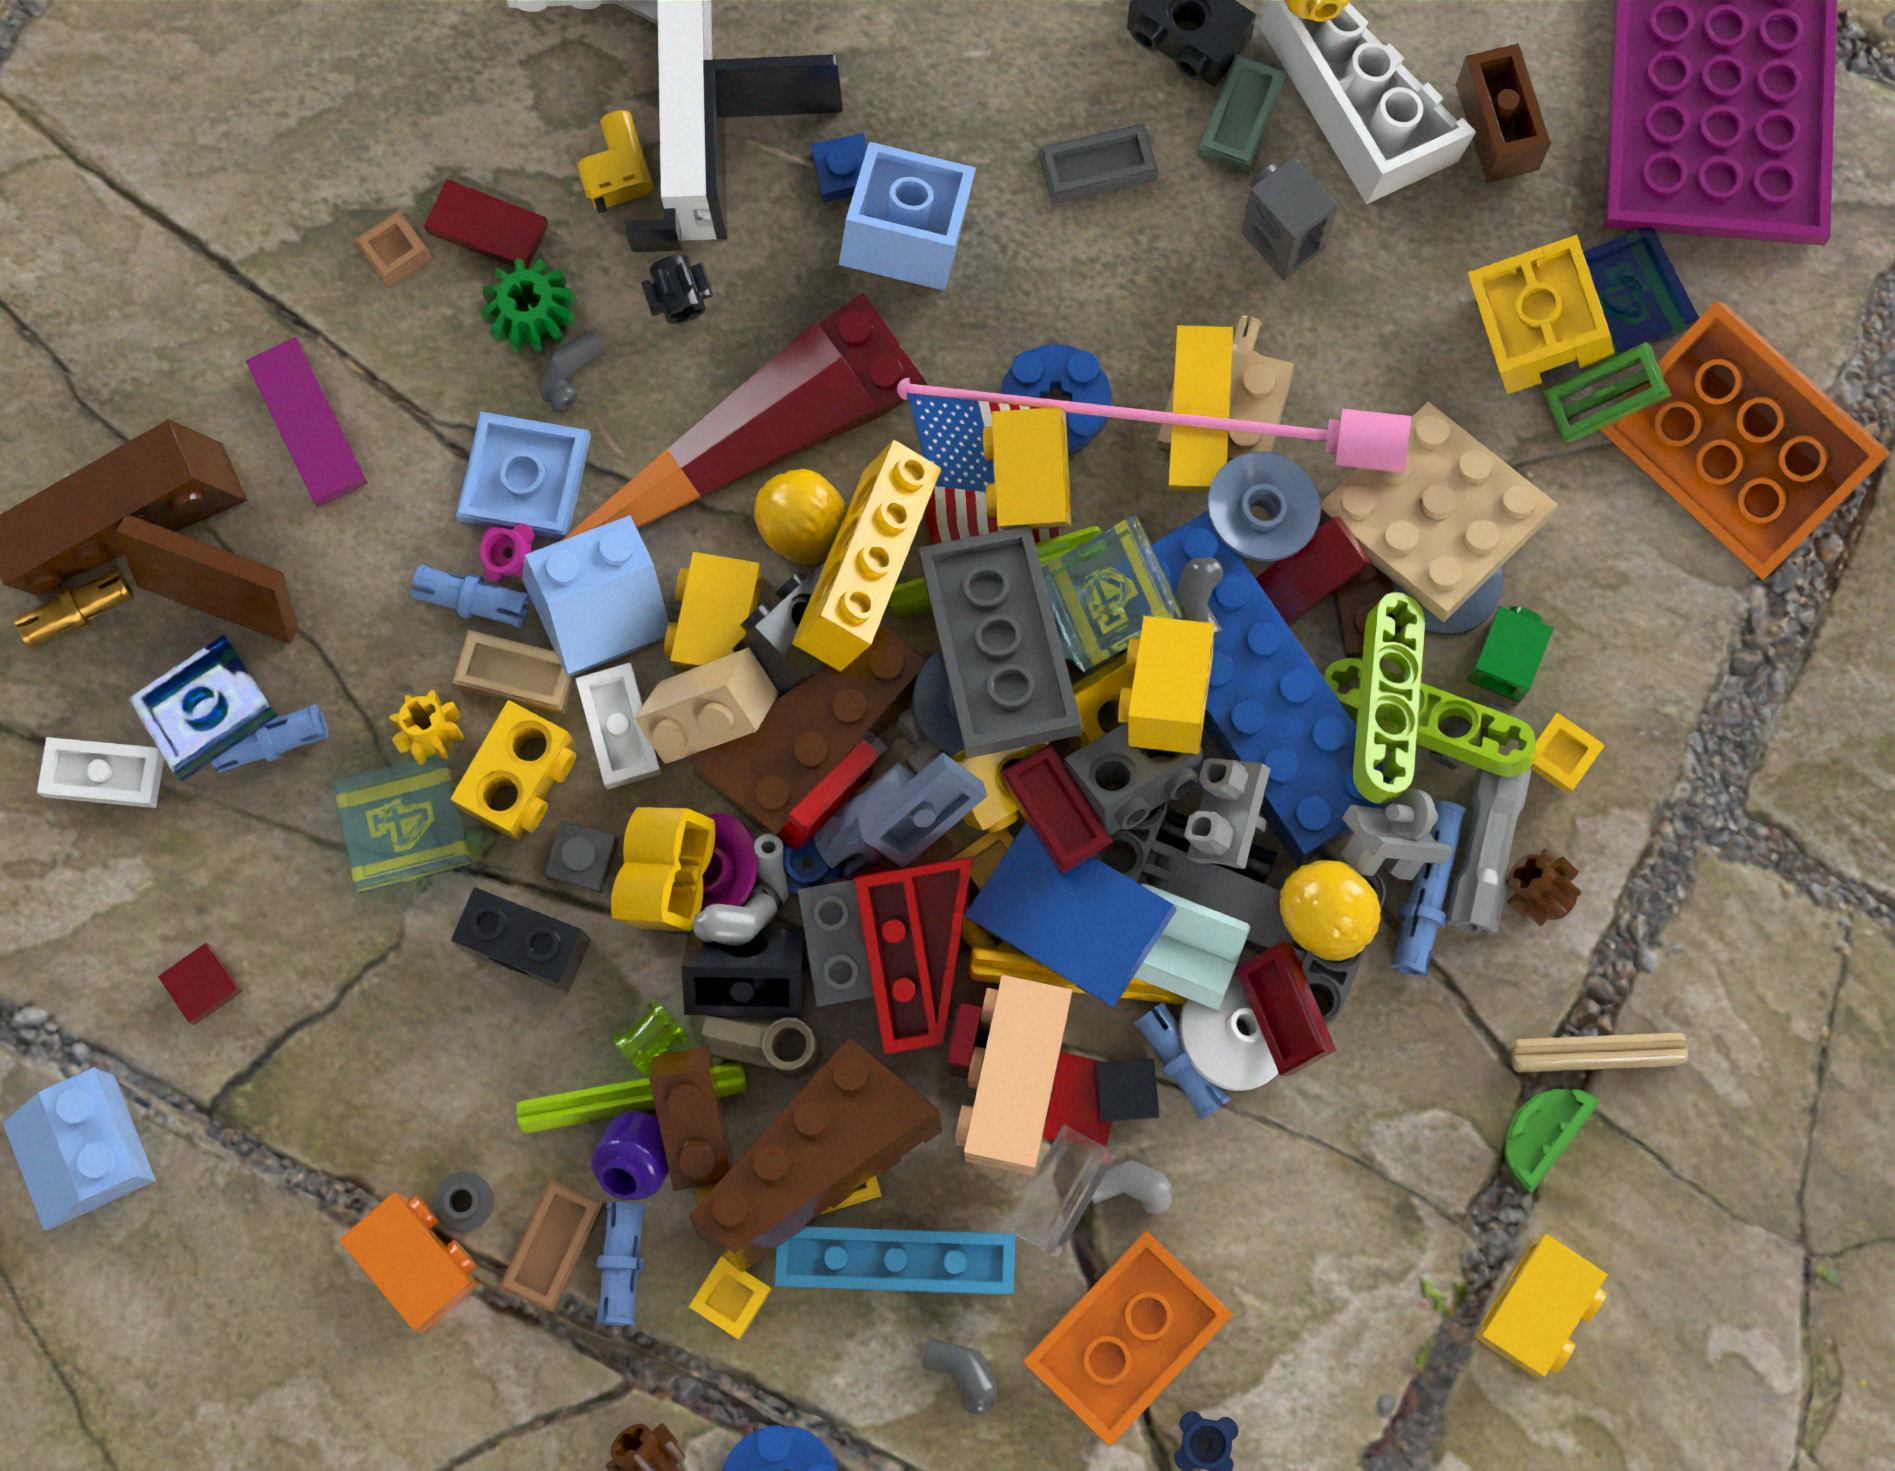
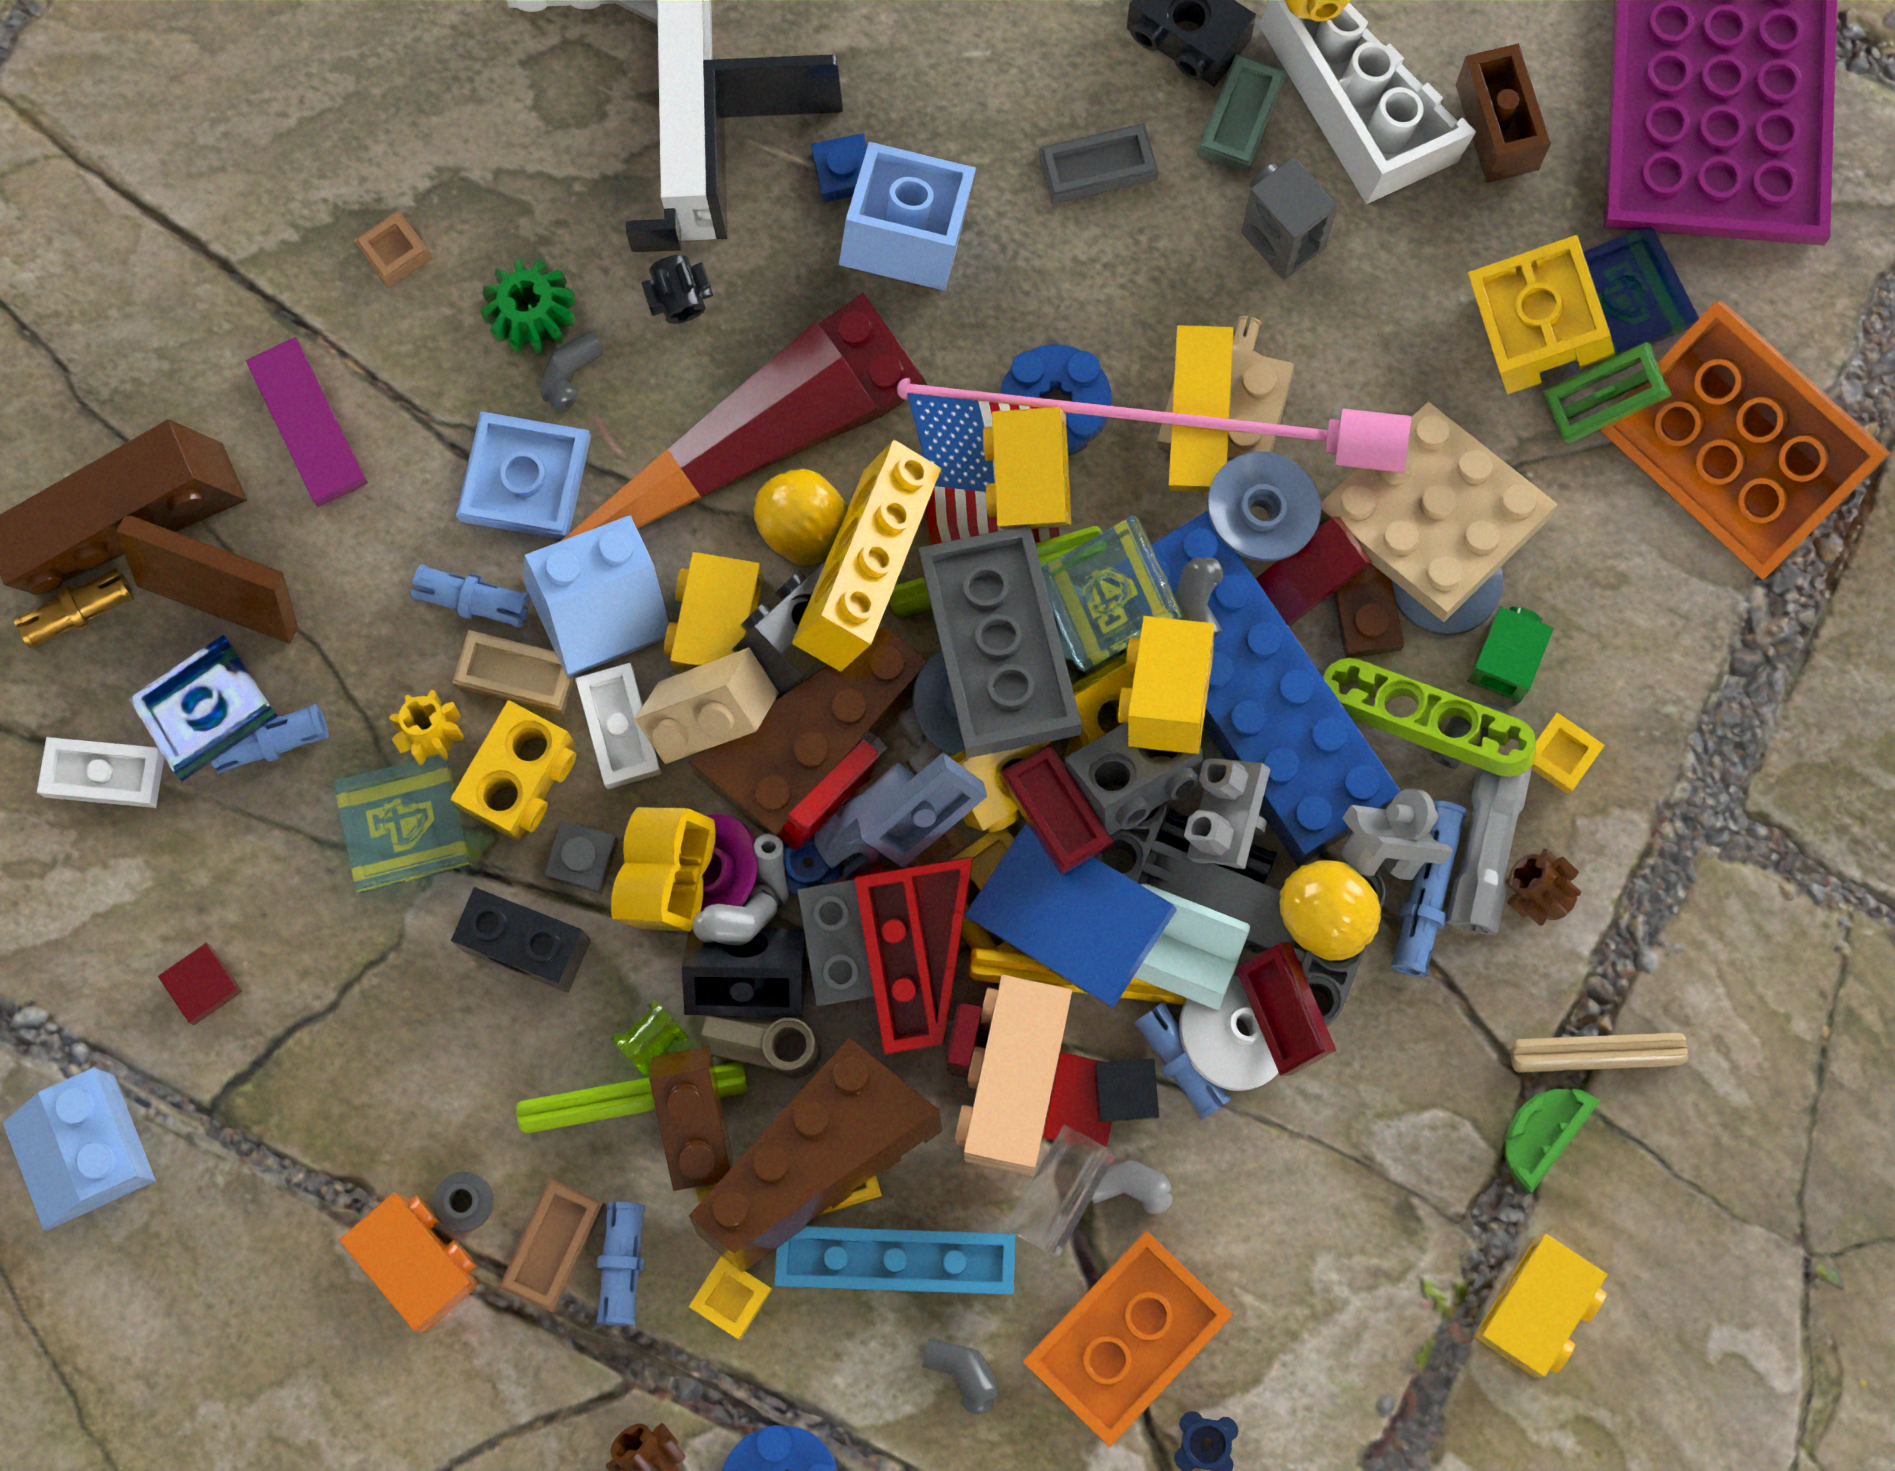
dark red tile [424,179,549,270] -> none
dark pink plate [480,523,535,582] -> none
yellow piece [577,110,654,213] -> none
dark purple head [591,1111,669,1200] -> none
lime beam [1353,592,1425,804] -> none

